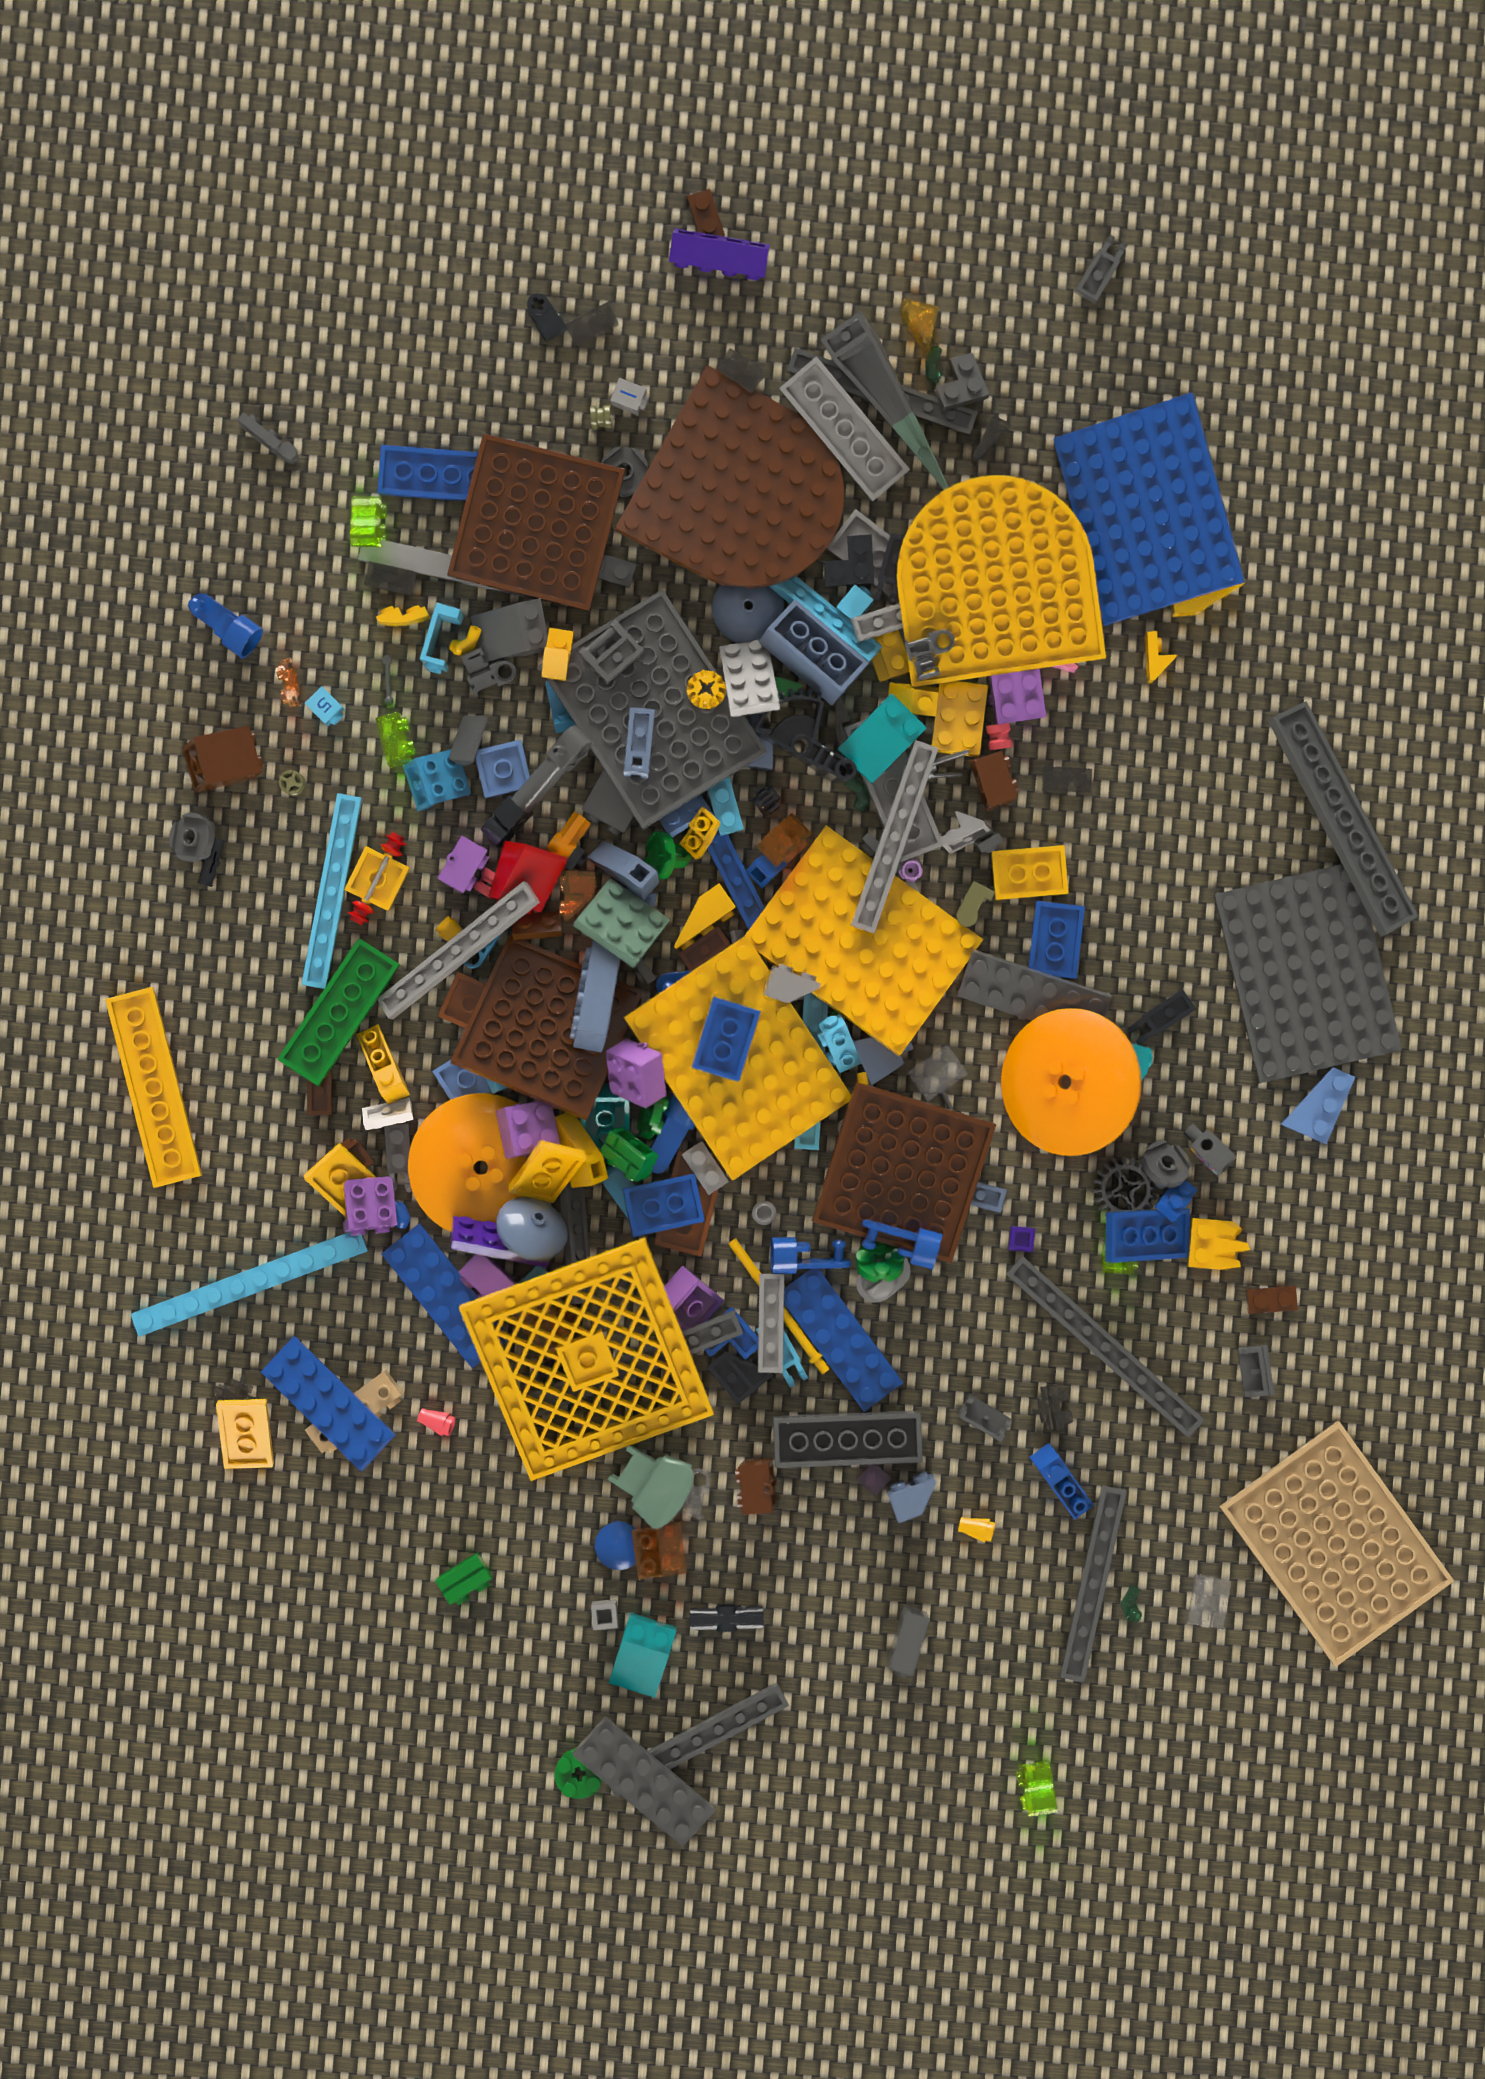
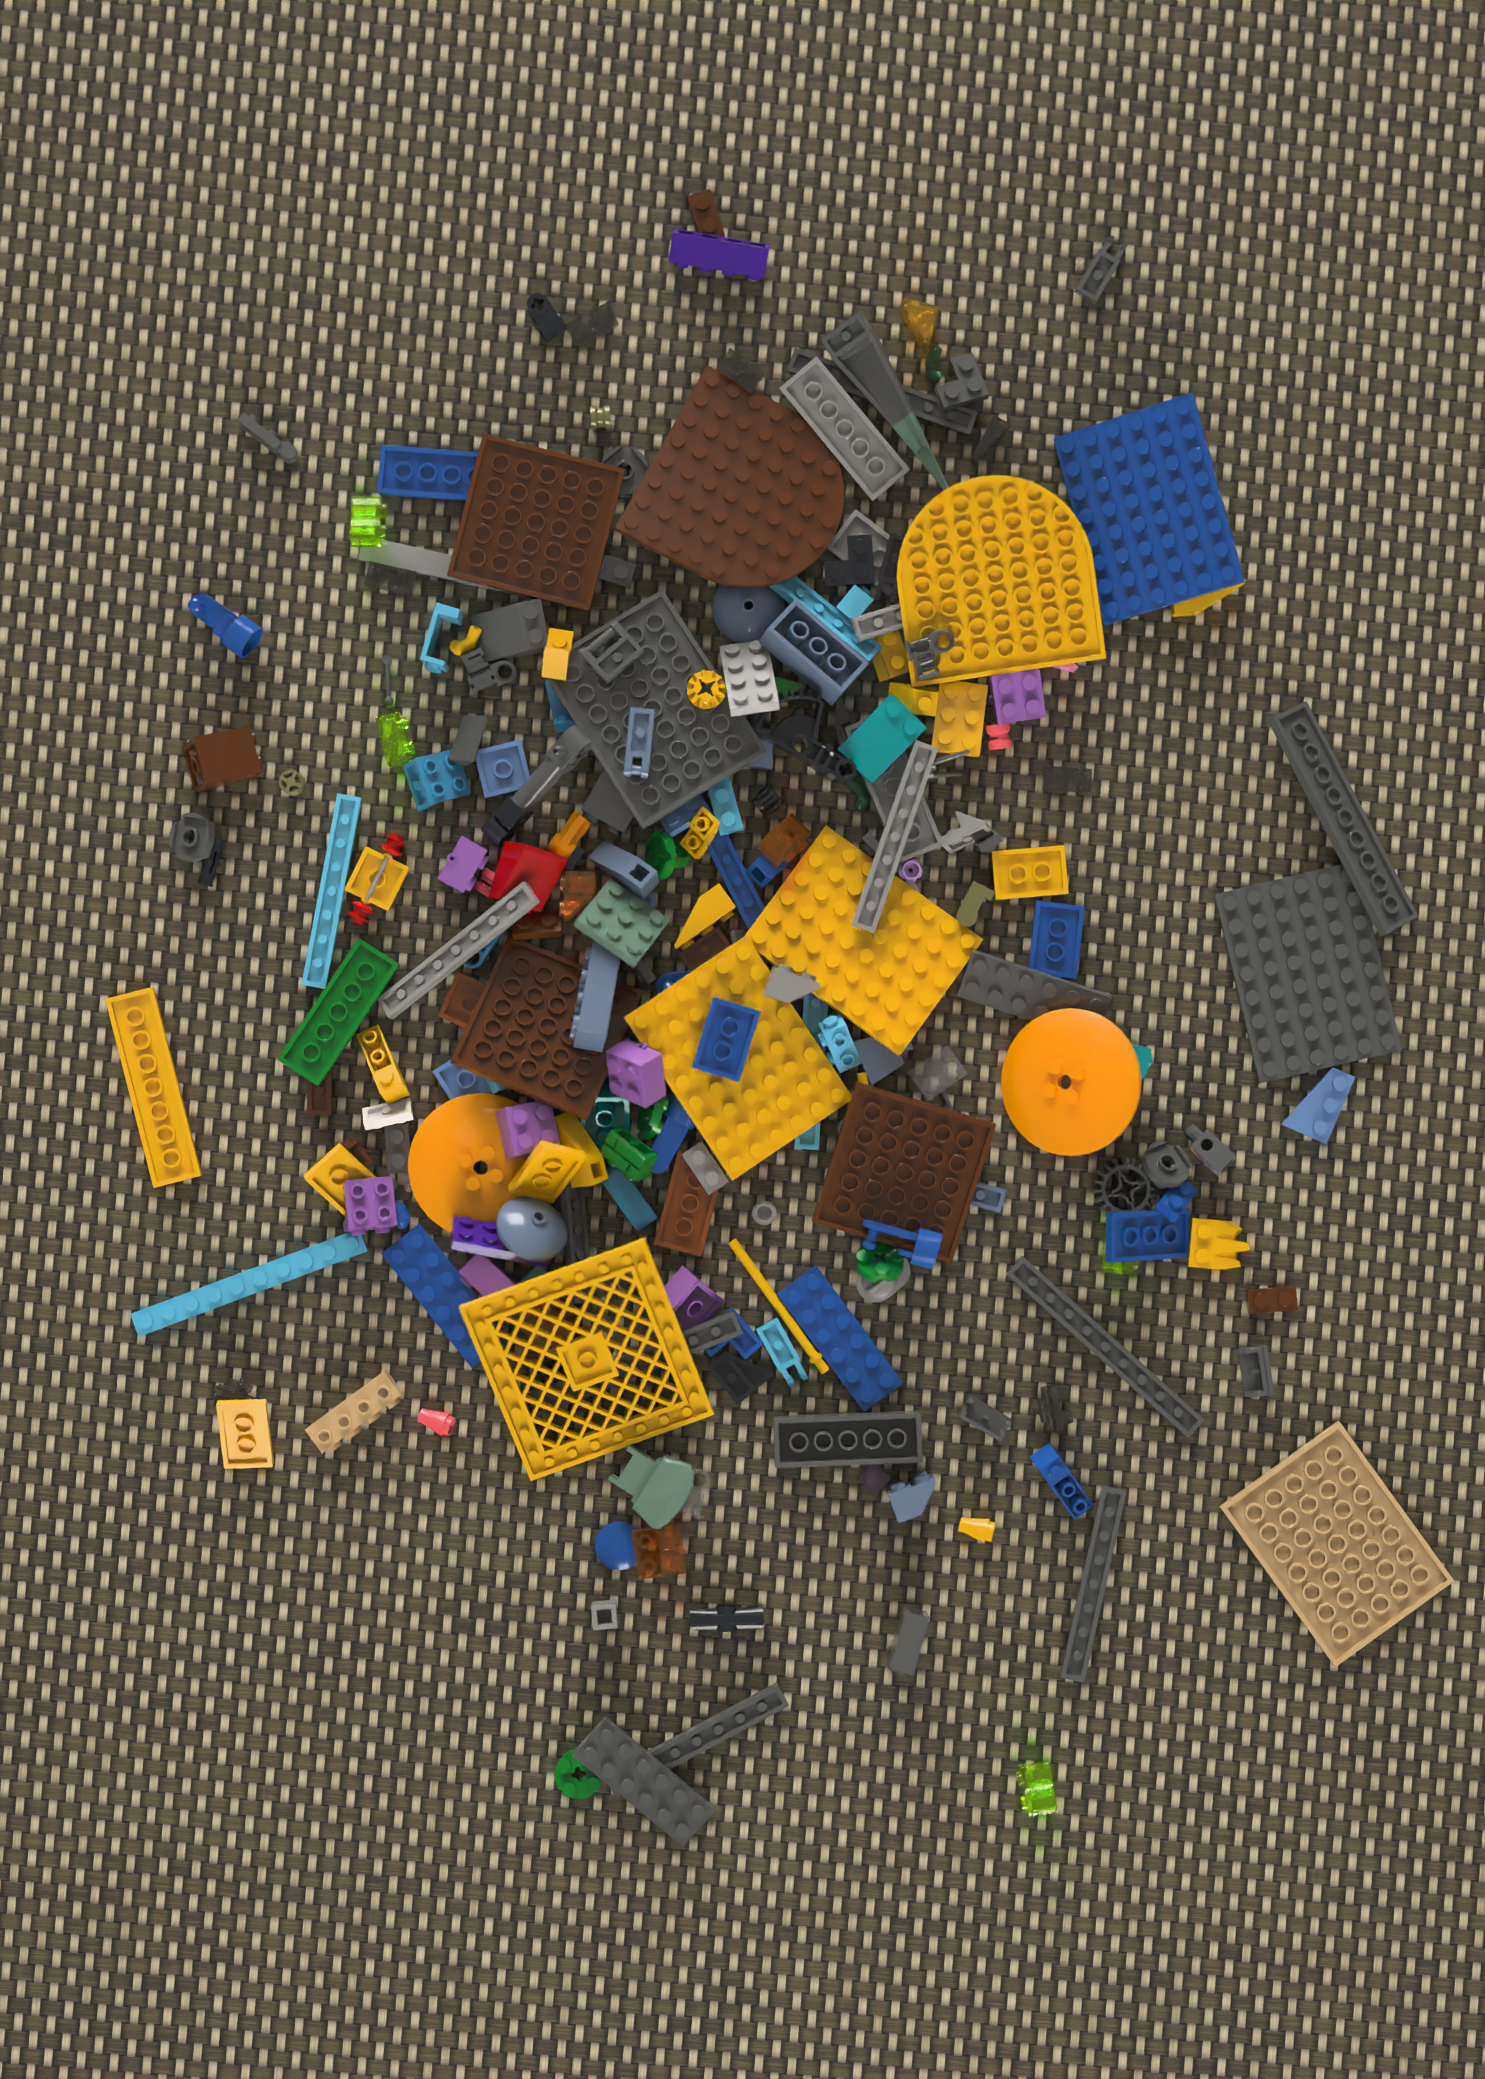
blue plate [261,1336,396,1471] -> none
clear orange plate [276,658,301,707] -> none
medium azure brick [305,686,345,726] -> none
yellow slope [376,605,431,626] -> none
yellow cone [435,916,463,941] -> none
green brick [435,1552,493,1605] -> none
teal slope [609,1612,677,1698] -> none
light grey brick [610,378,649,416] -> none
blue plate [622,1173,705,1237] -> none
reddish brown brick [735,1458,777,1515] -> none
light grey plate [758,1274,784,1373] -> none
blue piece [770,1237,851,1274] -> none
reddish brown brick [969,751,1019,812] -> none
dark purple tile [1008,1226,1035,1253] -> none
clear green arm [1121,1584,1142,1623] -> none
black hinge [1126,989,1196,1045] -> none
yellow slope [1144,631,1178,683] -> none
clear plate [1187,1574,1231,1630] -> none

